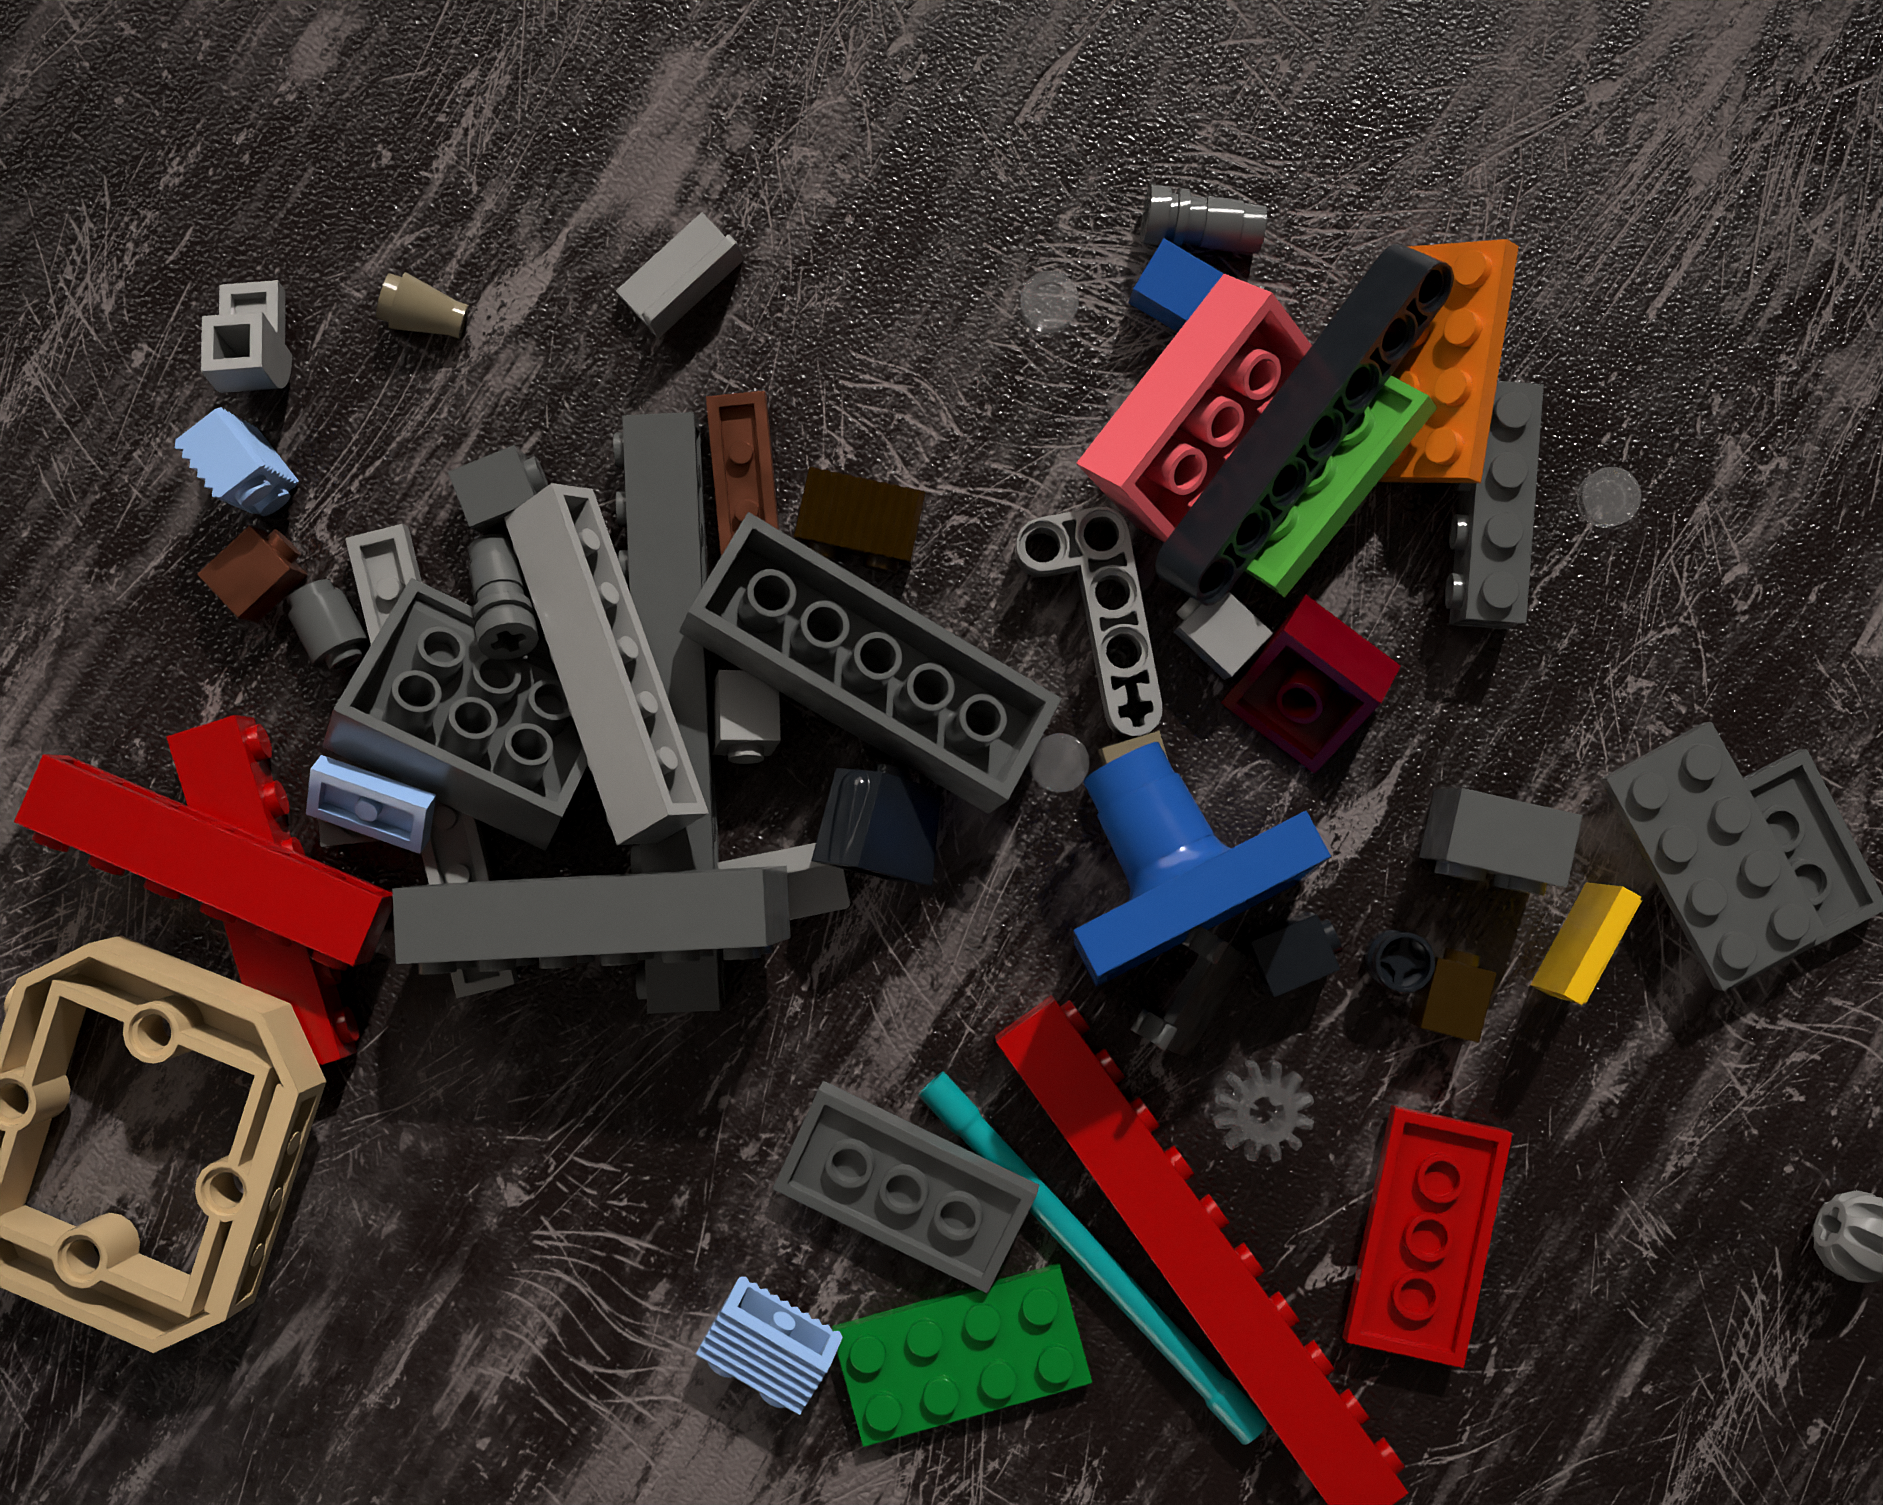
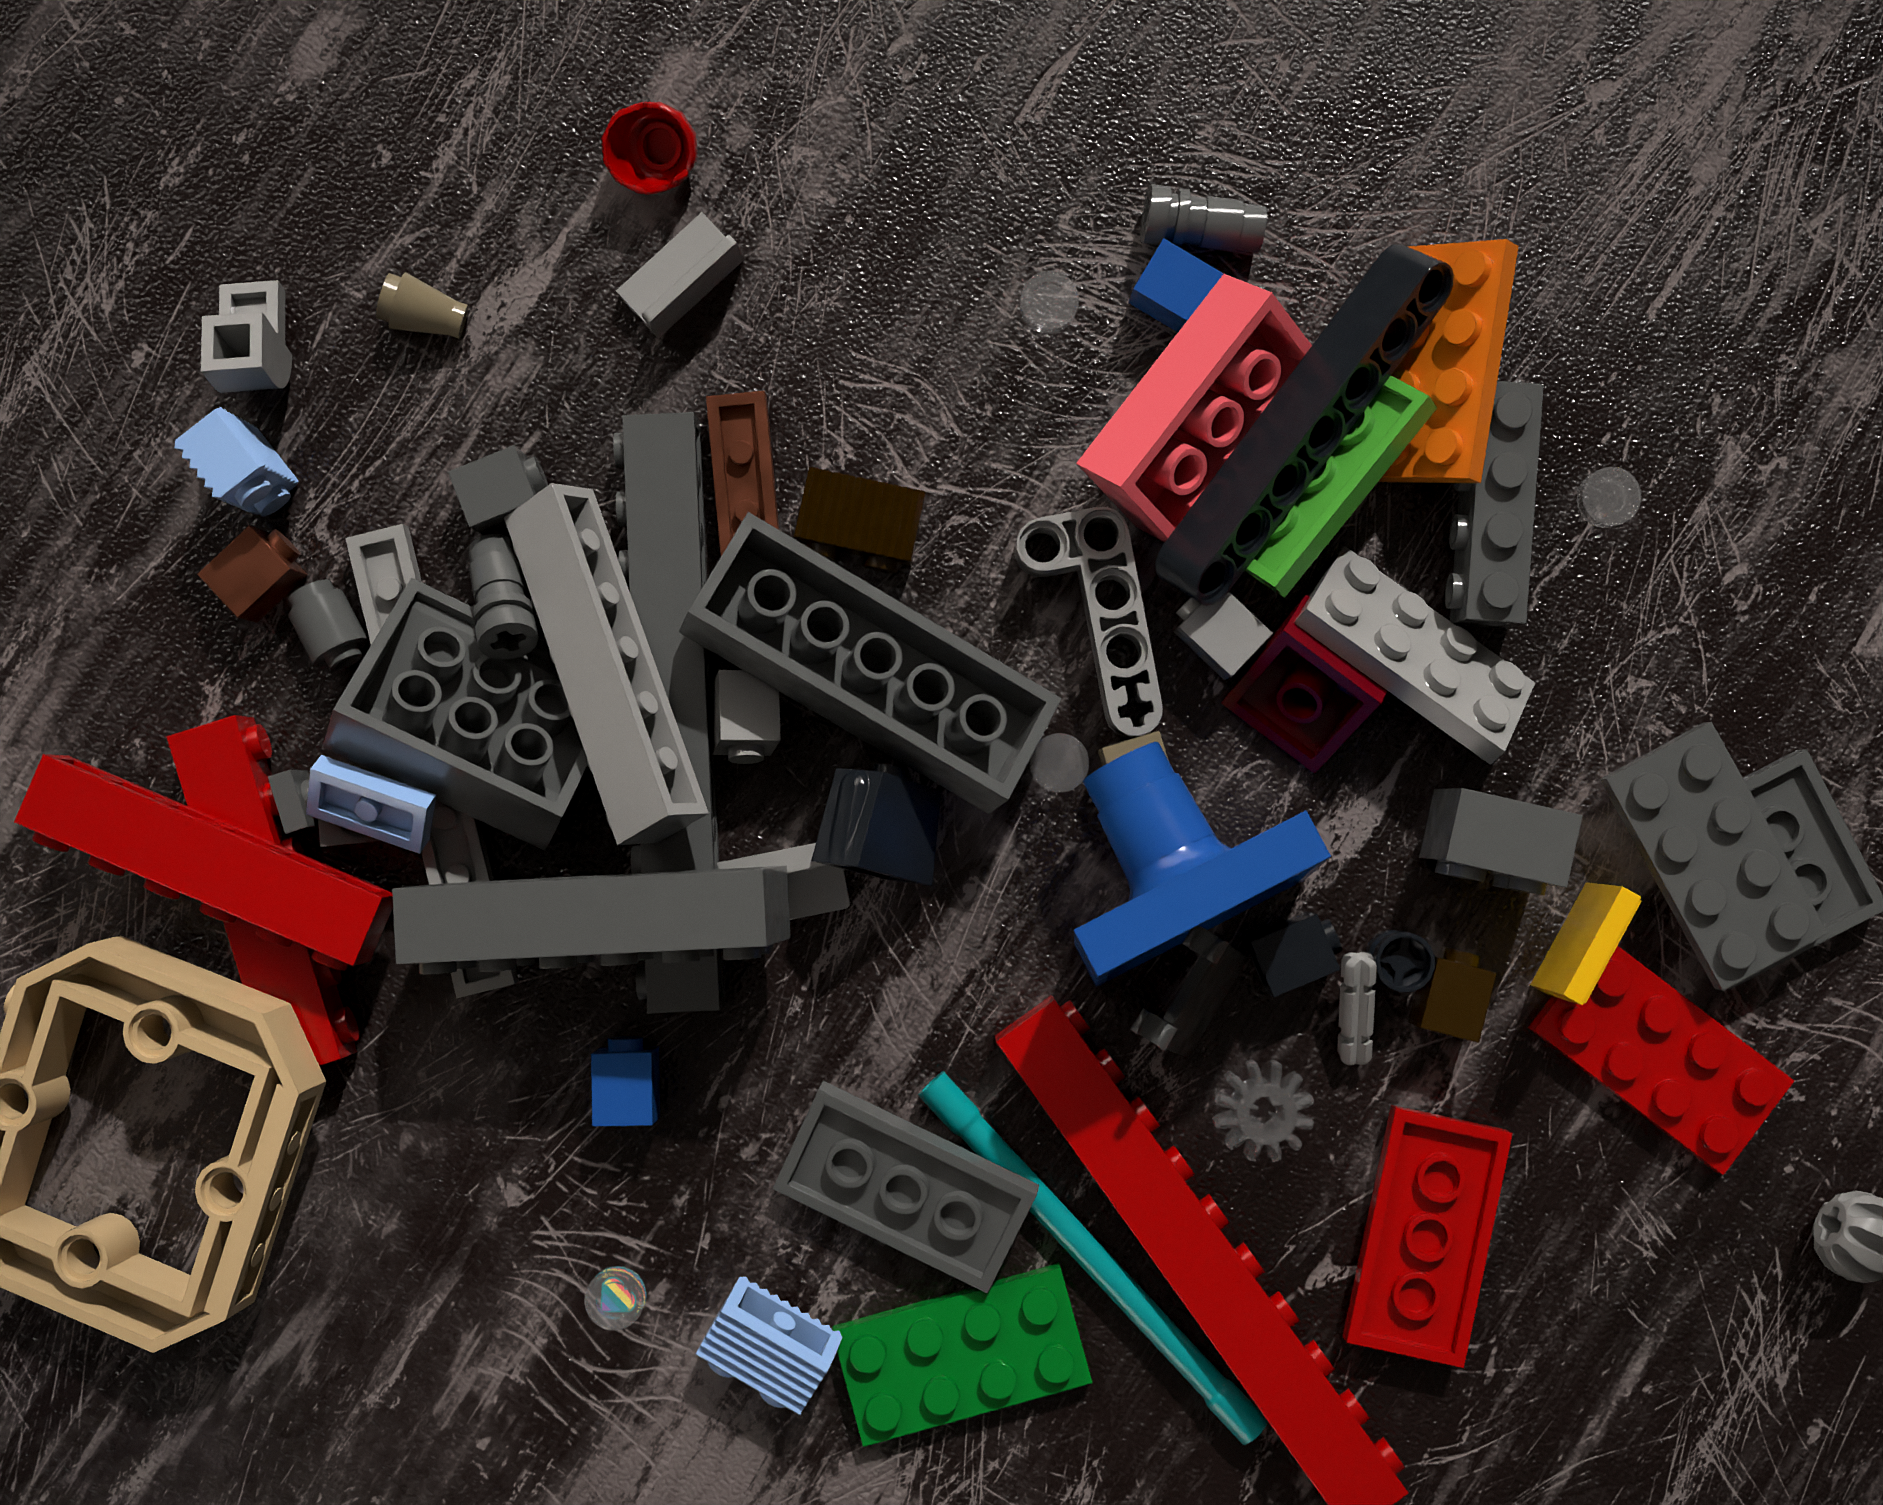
none -> dark grey plate [268,769,319,834]
none -> clear tile [584,1266,647,1330]
none -> blue brick [591,1036,660,1126]
none -> red hair [601,101,698,195]
none -> light grey plate [1294,546,1535,765]
none -> light grey axle [1337,952,1377,1065]
none -> red plate [1528,946,1795,1175]

